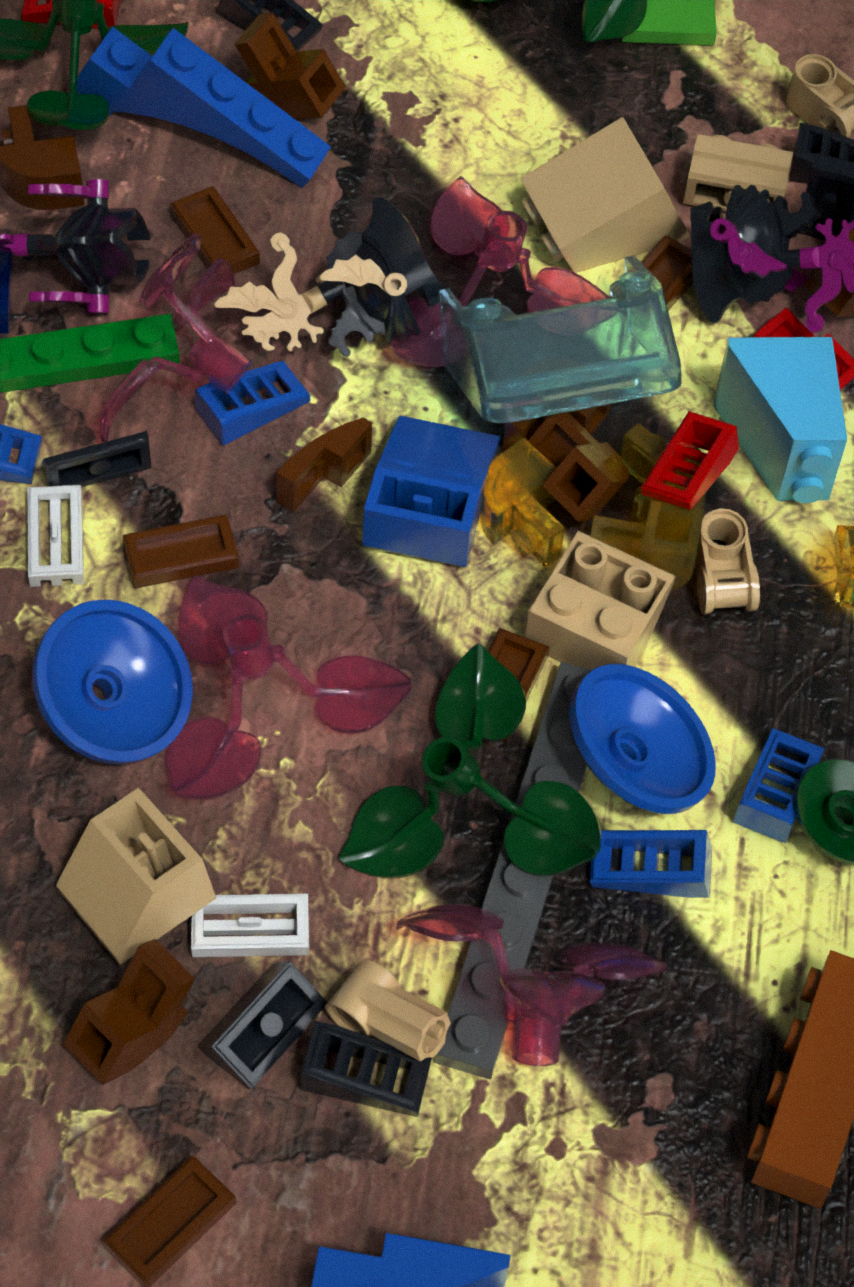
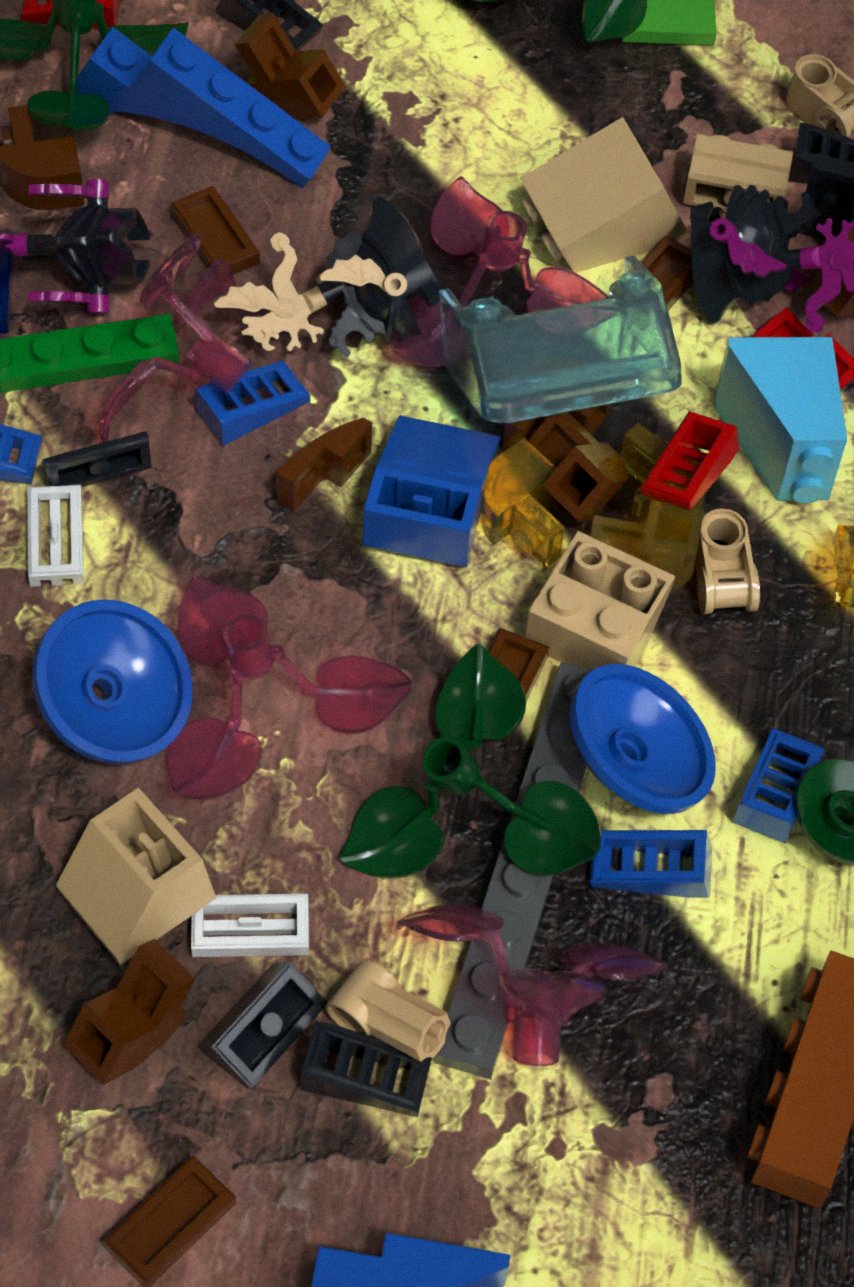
reddish brown tile [122,514,239,589] -> none

